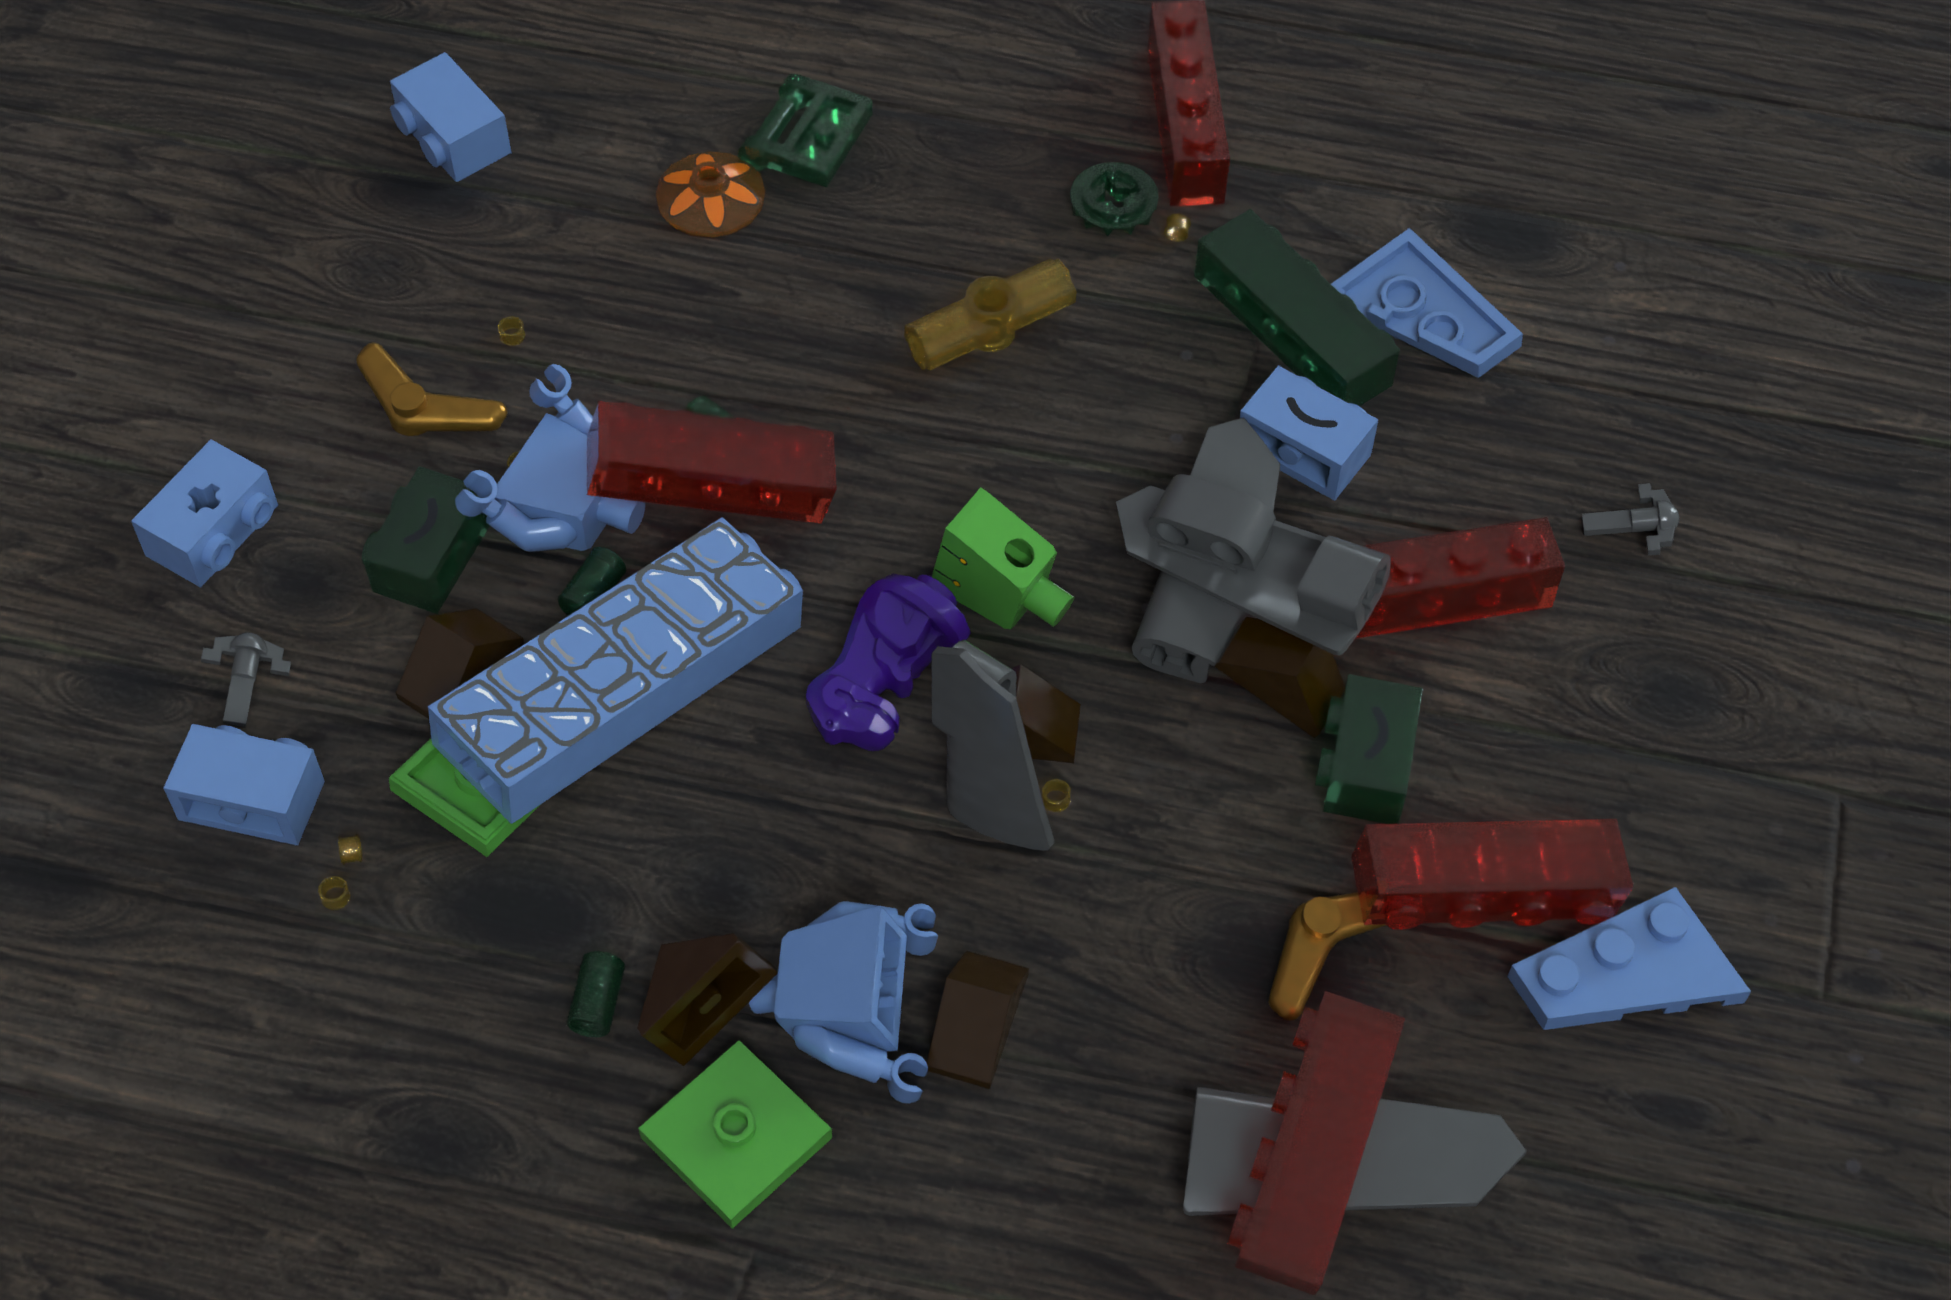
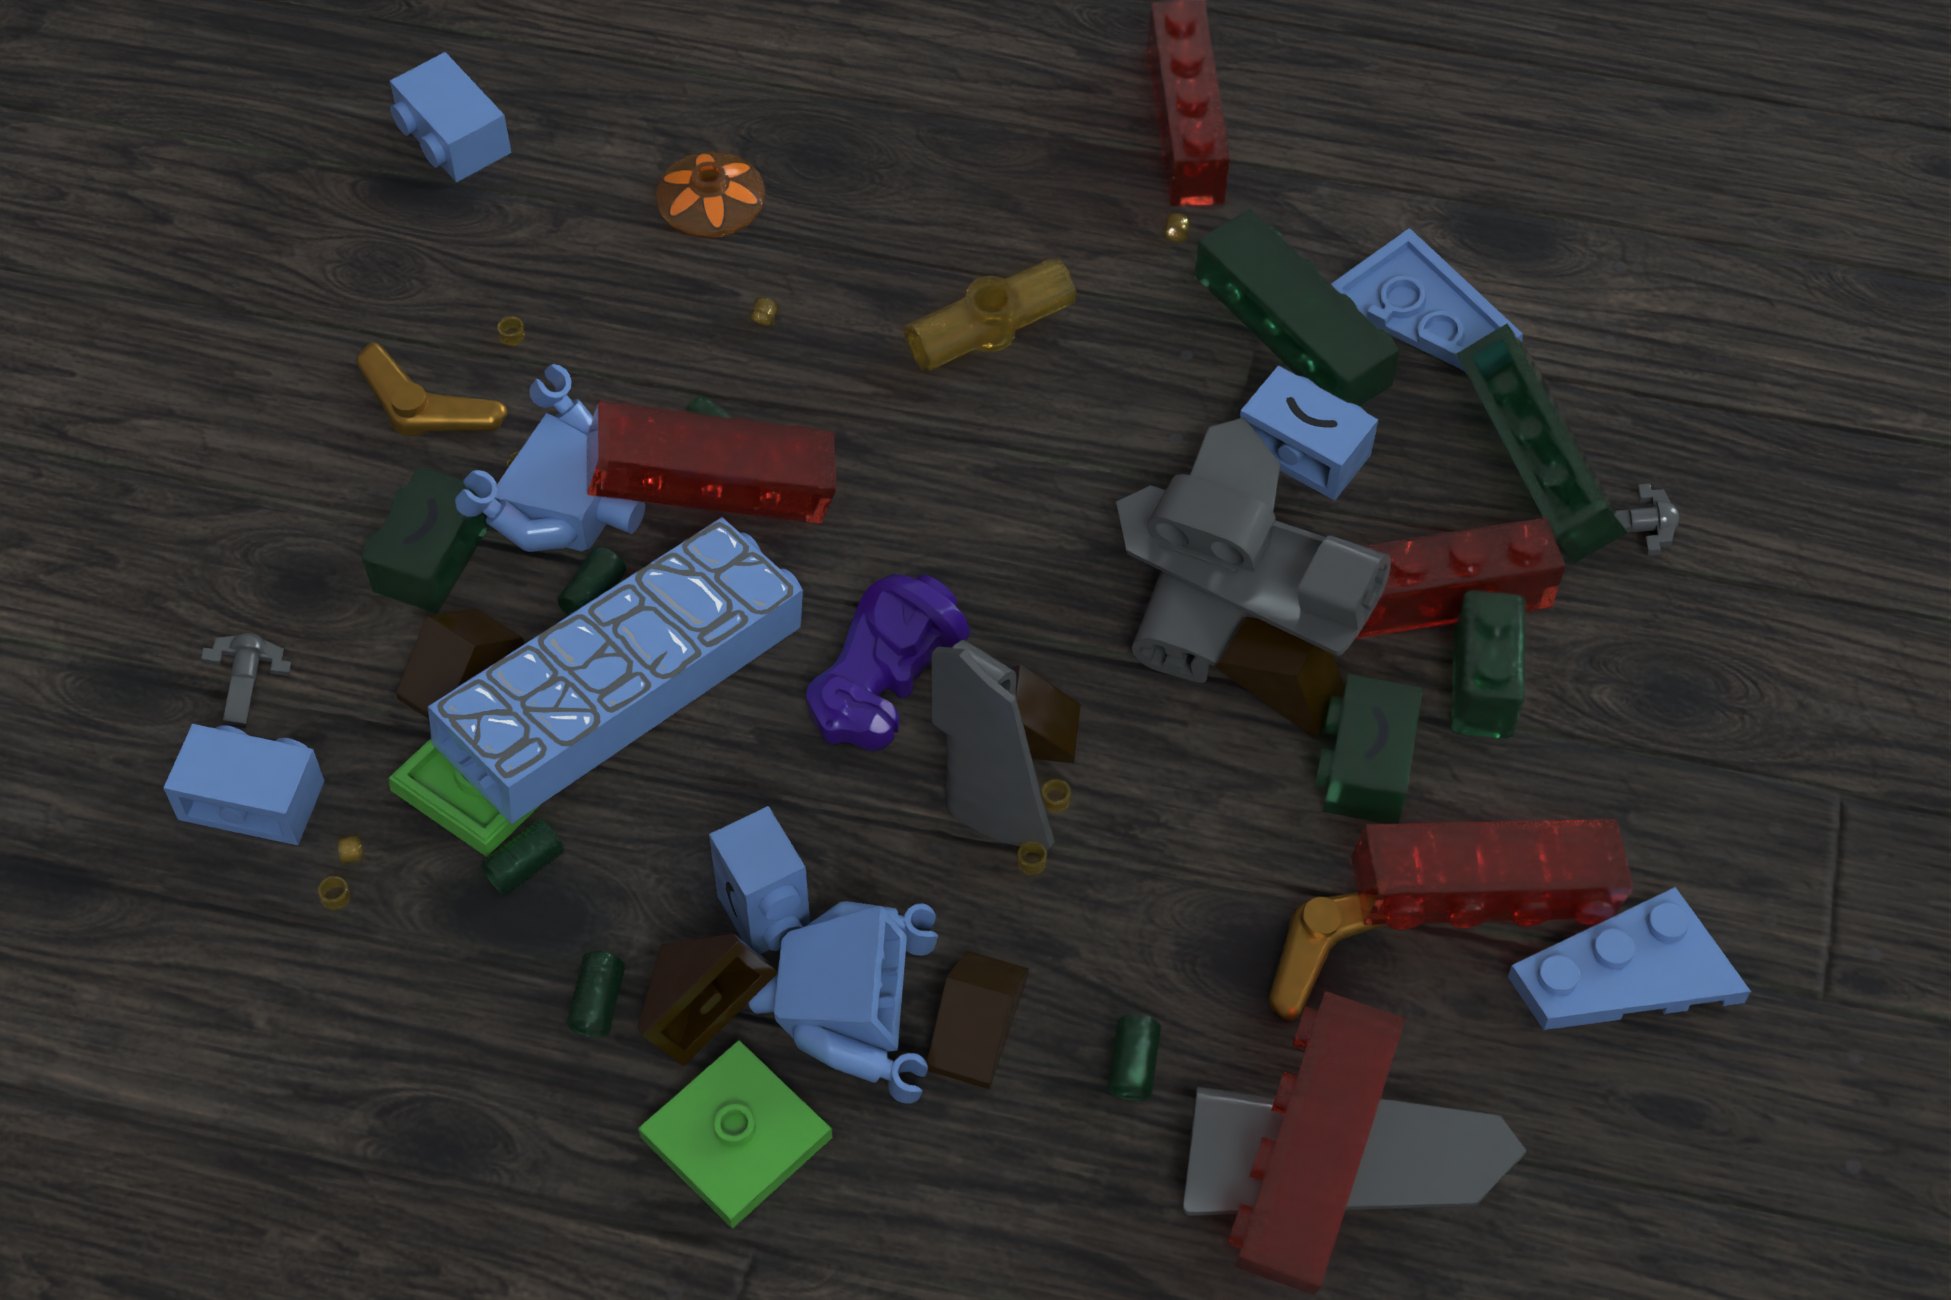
medium blue brick [131,439,278,588] -> none
clear green plate [738,74,873,187] -> none
bright green torso [932,487,1074,629] -> none
clear green gear [1070,162,1158,237] -> none
none -> clear green piece [481,819,564,895]
none -> medium blue brick [709,806,810,954]
none -> clear yellow piece [750,297,779,326]
none -> clear yellow piece [1017,841,1047,875]
none -> clear green piece [1108,1014,1161,1102]
none -> clear green brick [1451,590,1526,739]
none -> clear green brick [1456,323,1628,563]

